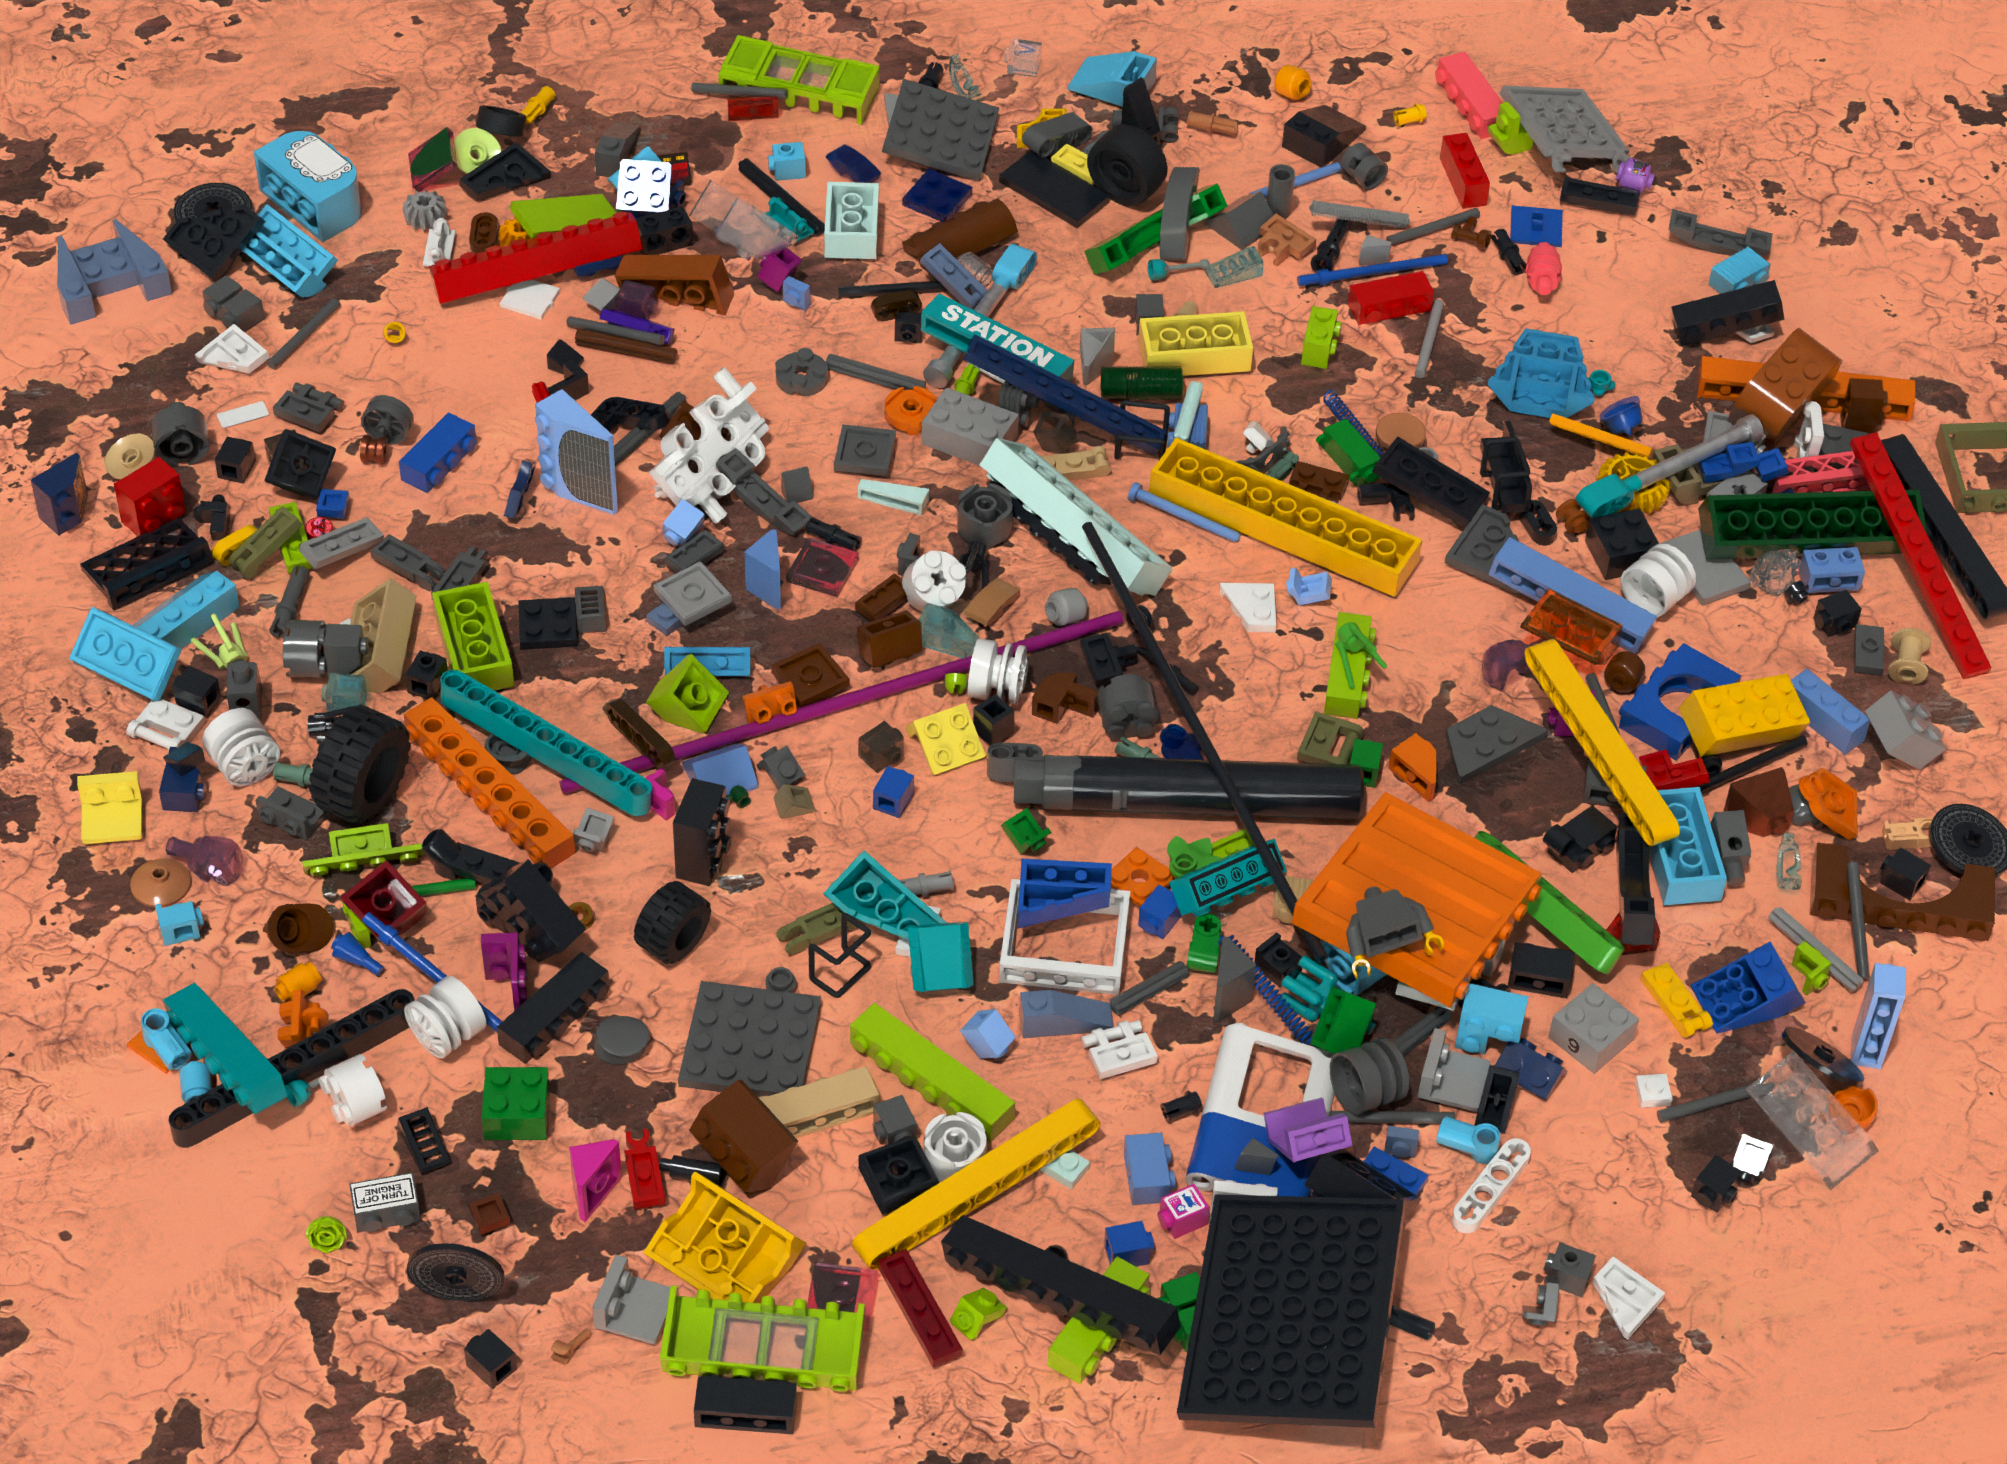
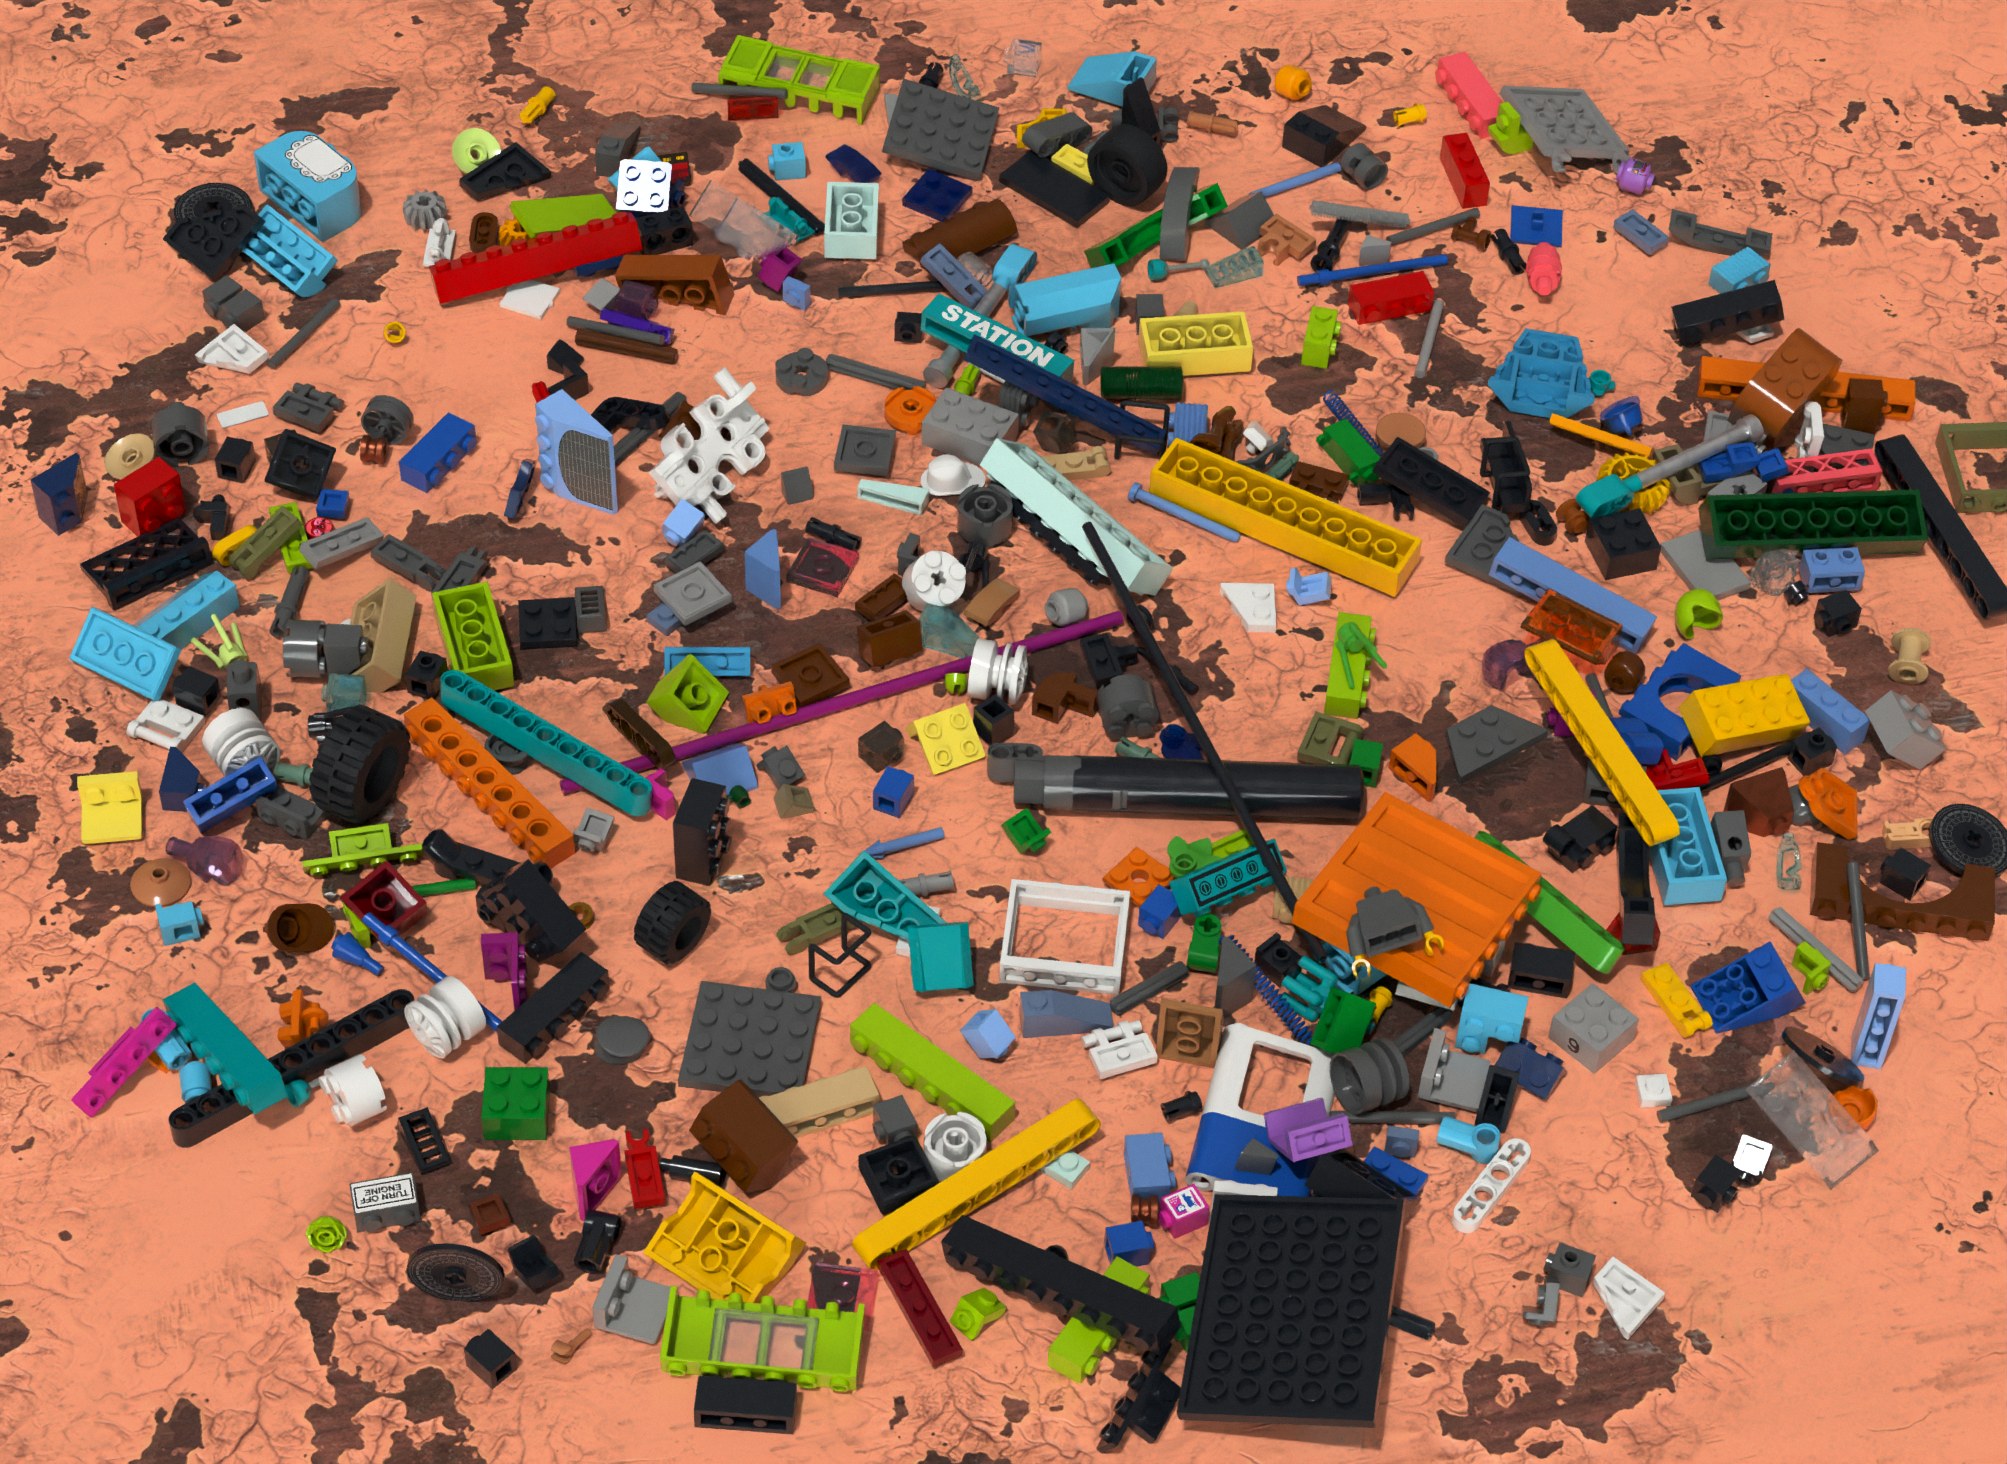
sand blue wedge [57,219,172,325] -> none
black slope [163,742,205,776] -> none
light orange brick [274,962,322,1002] -> none
tile [408,127,457,192] -> none
black tyre [476,105,526,137] -> none
dark grey slope [716,448,812,535] -> none
dark brown beam [871,290,922,321] -> none
blue wedge [1018,859,1112,928] -> none
light aqua axle [1174,381,1203,442] -> none
dark grey pin [1267,164,1295,219] -> none
black plate [1560,177,1640,215] -> none
white wheel [1620,544,1696,618] -> none
red plate [1849,432,1992,679] -> none
dark grey plate [1854,624,1884,676] -> none
none -> dark pink bracket [71,1007,176,1117]
none -> blue brick [183,756,278,834]
none -> black bracket [507,1235,560,1290]
none -> black piece [574,1209,621,1274]
none -> medium blue piece [860,827,944,859]
none -> white piece [920,454,986,496]
none -> medium azure brick [1008,264,1121,336]
none -> black plate [1044,332,1068,354]
none -> black bracket [1096,1343,1181,1453]
none -> copper wheel [1131,1194,1158,1227]
none -> medium nougat slope [1156,998,1224,1068]
none -> reddish brown piece [1190,406,1244,460]
none -> yellow pin [1369,986,1393,1025]
none -> blue brick [1608,717,1664,764]
none -> sand blue plate [1613,209,1669,255]
none -> lime helmet [1675,589,1723,640]
none -> black brick [1787,727,1837,776]

